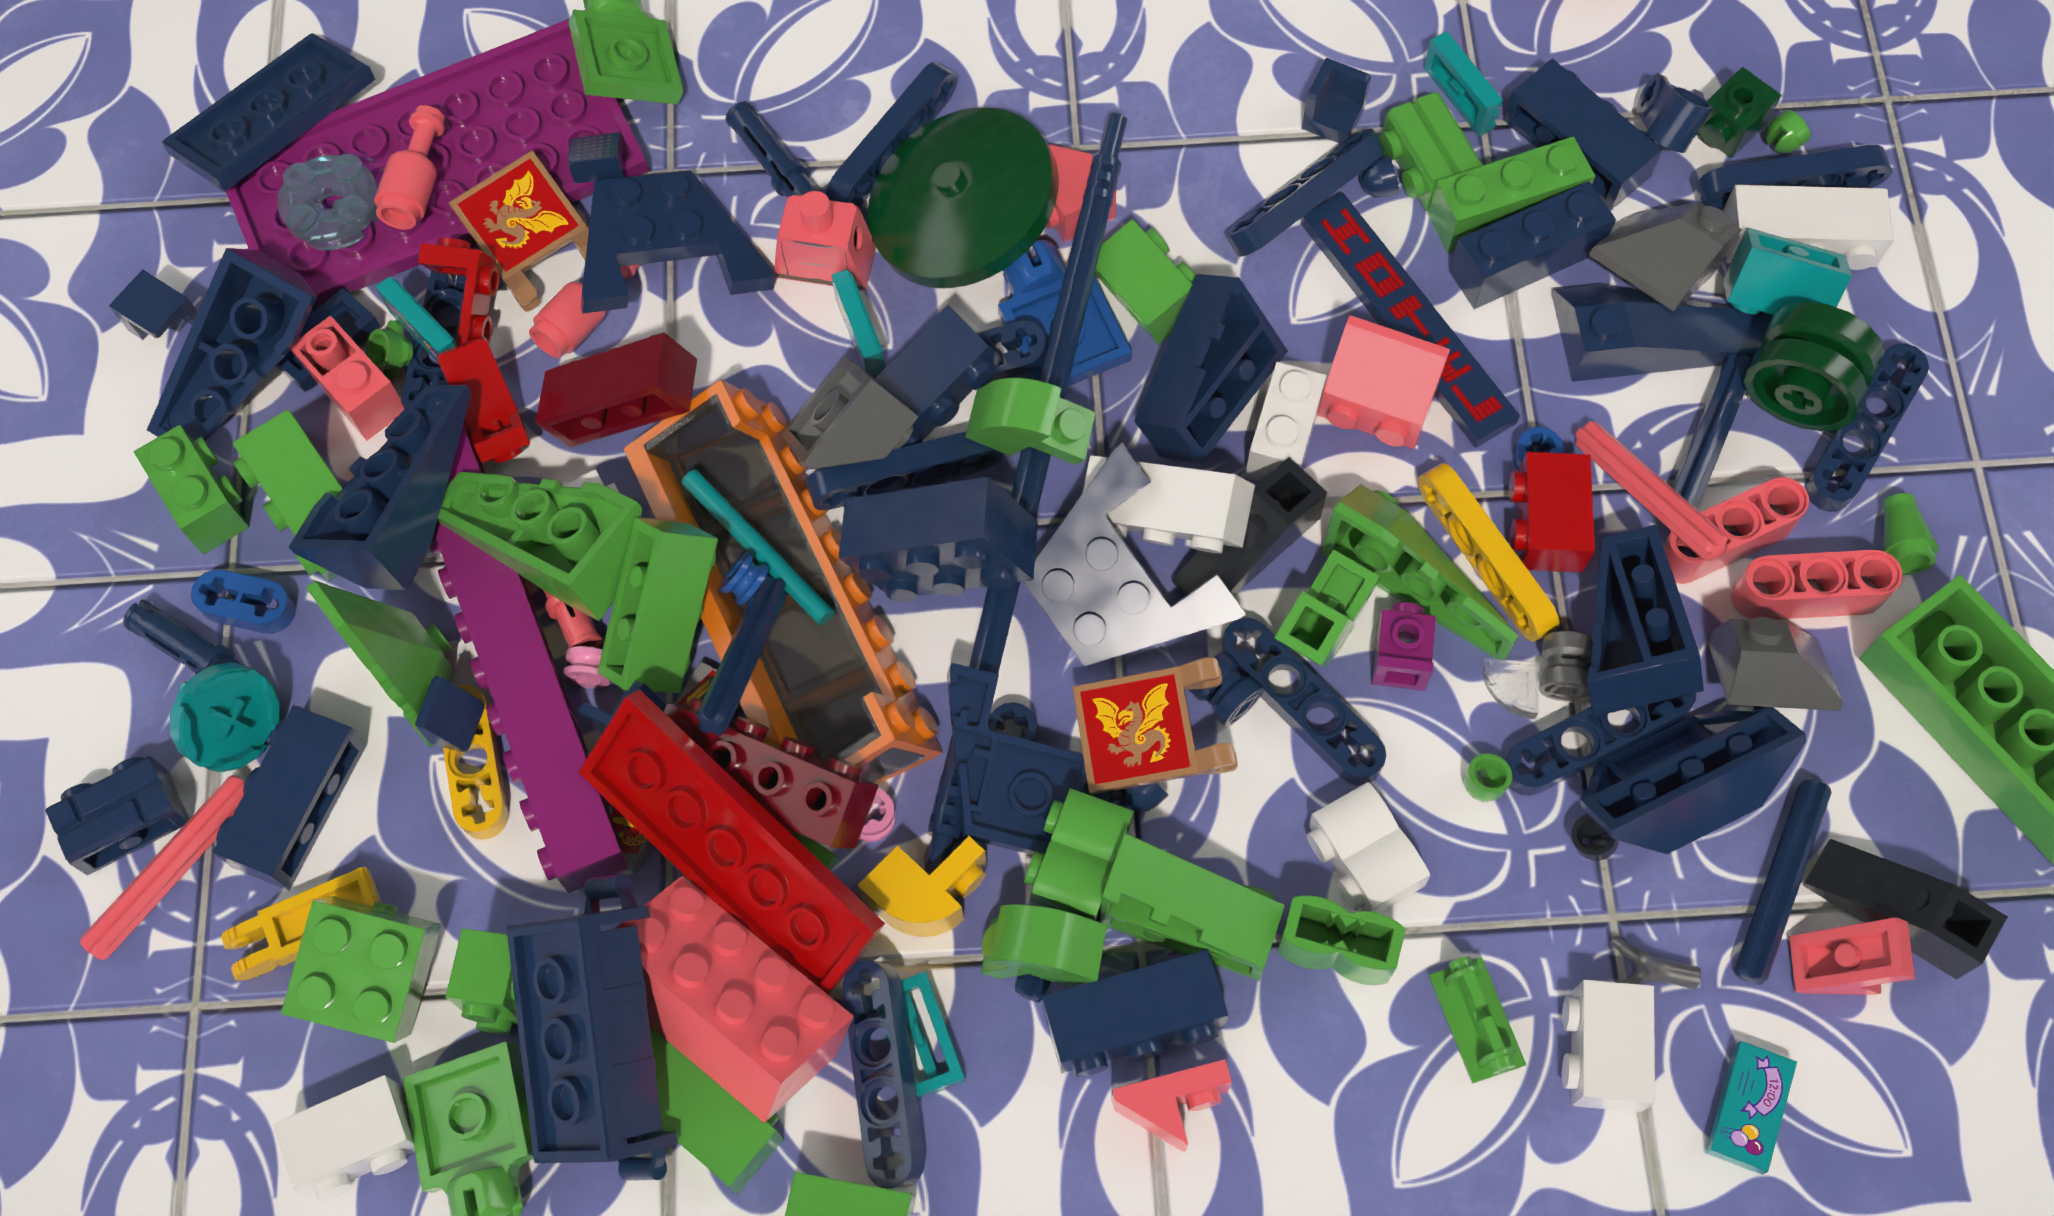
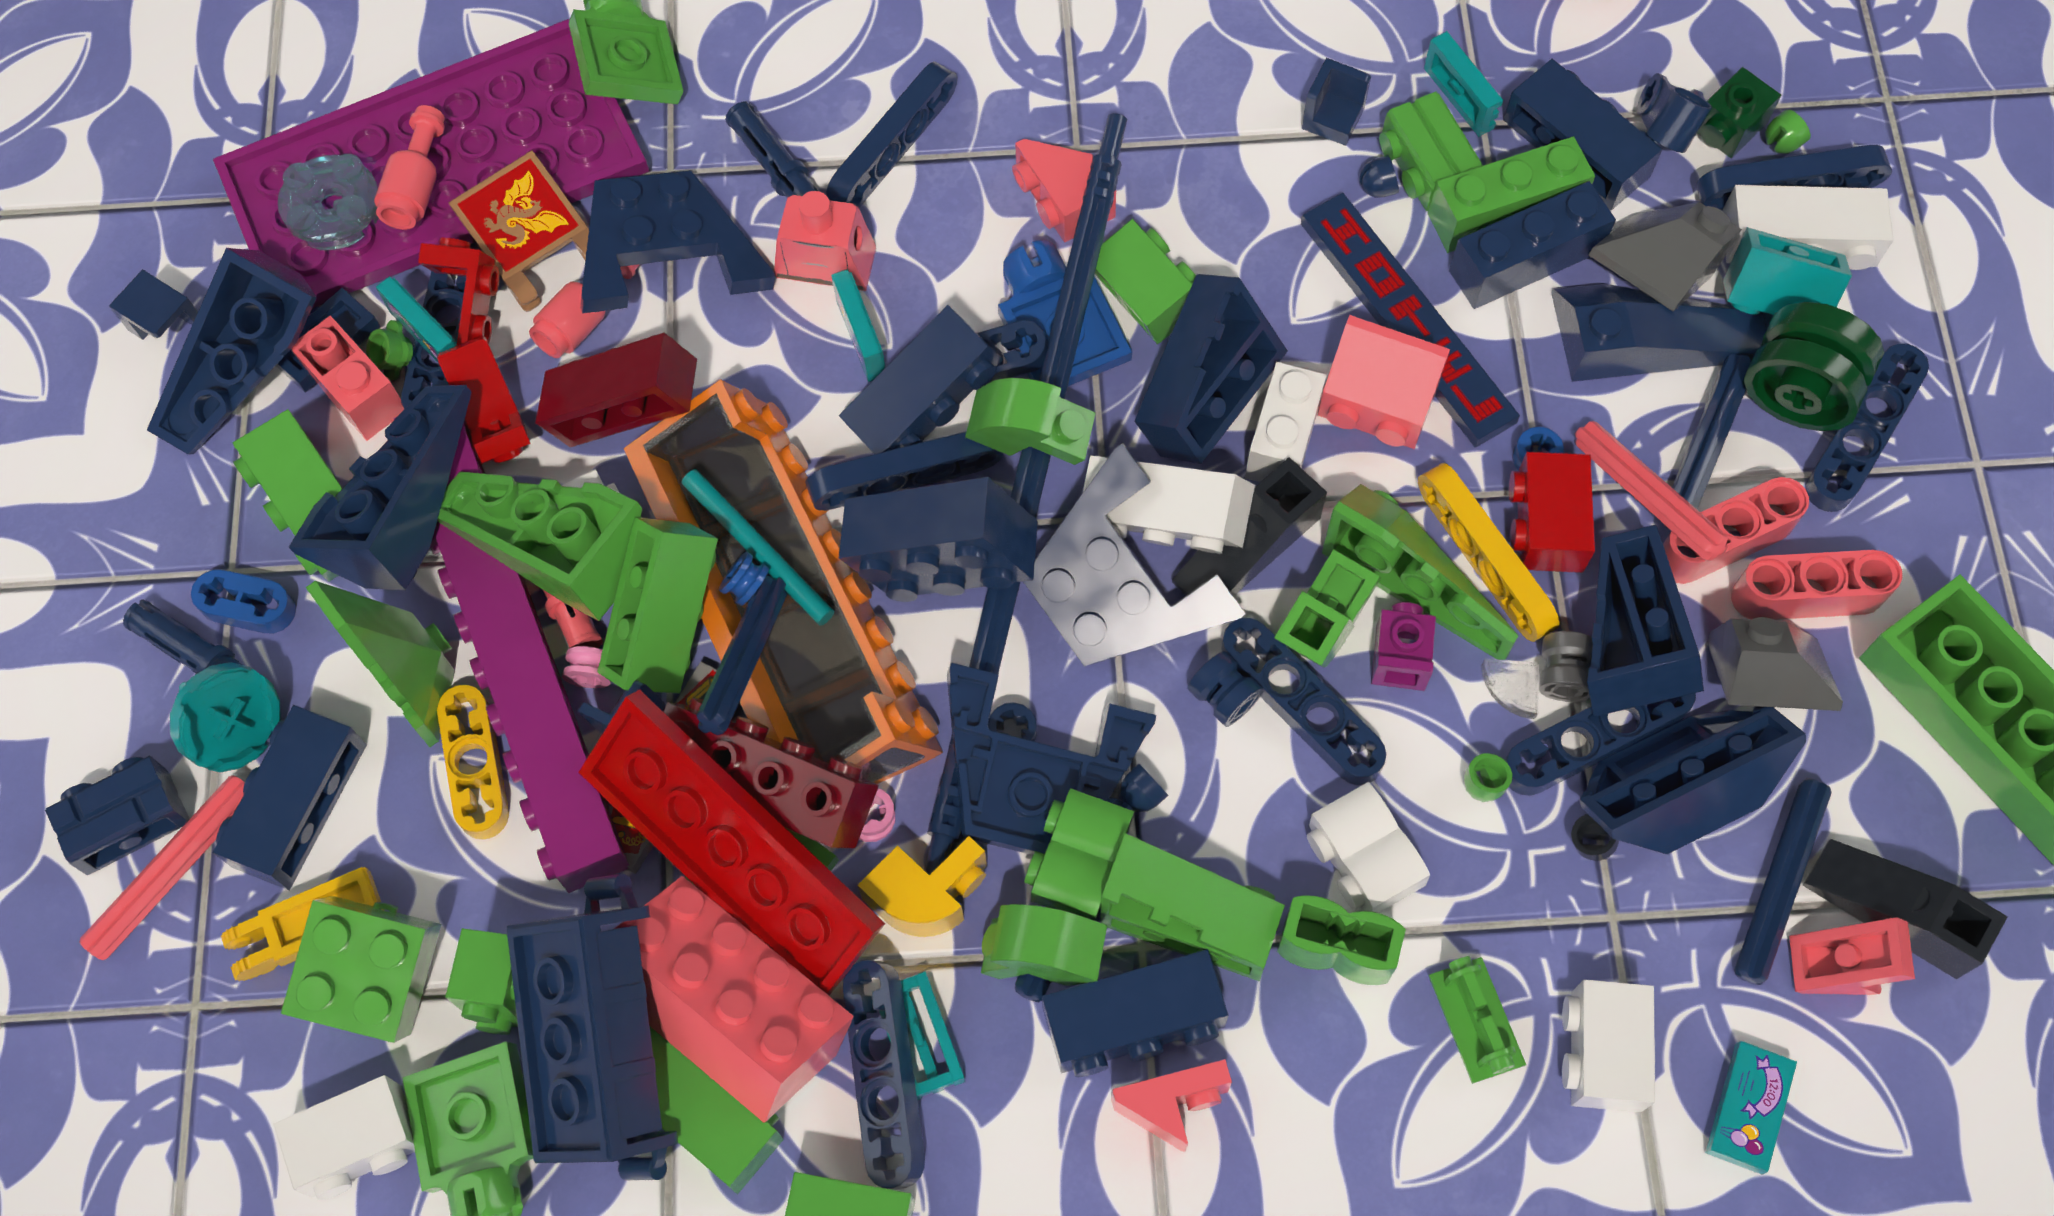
bright green brick [133,425,249,555] -> none
dark blue tile [162,33,376,192] -> none
dark blue slope [415,676,484,752] -> none
dark blue slope [568,132,624,184] -> none
dark grey slope [780,354,919,469] -> none
dark green dish [868,107,1059,288] -> none
flag [1072,657,1238,795] -> none
dark blue beam [1226,128,1385,257] -> none
flat silver bar [1610,936,1701,989] -> none
bright green cone [1883,493,1939,575] -> none

